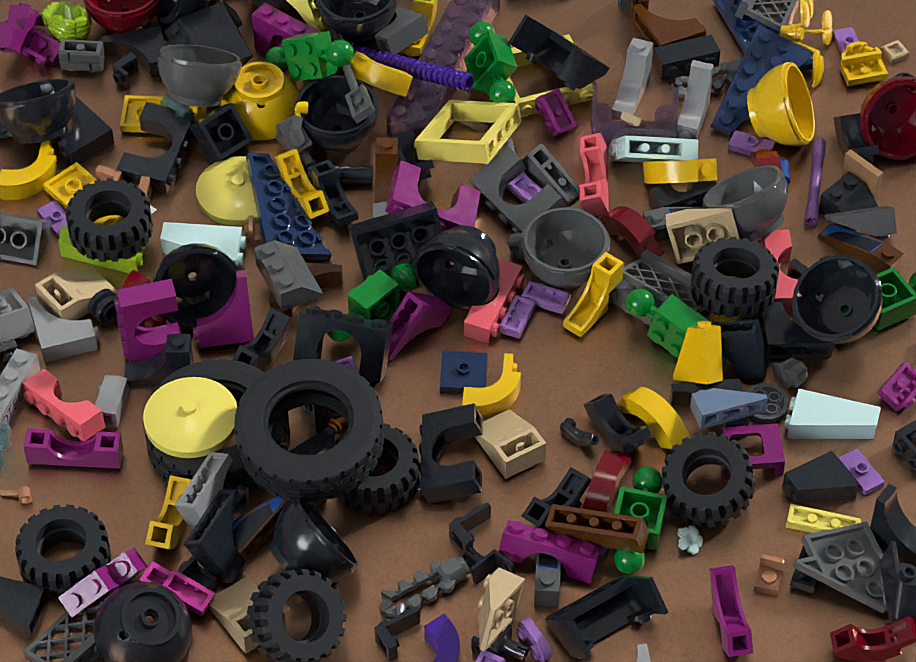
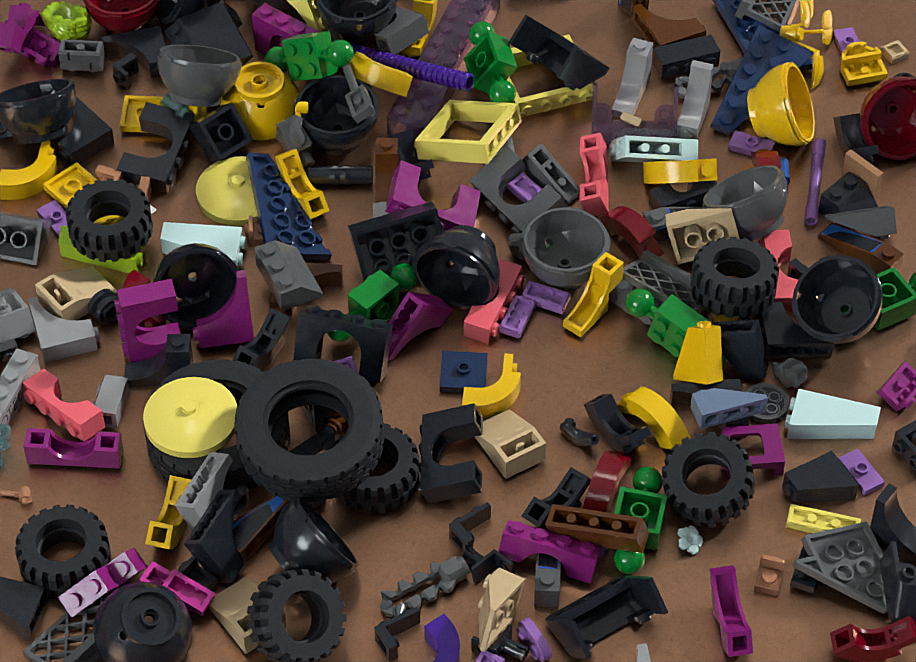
black arch [309,159,359,226] -> none
magenta bracket [535,88,577,137] -> none

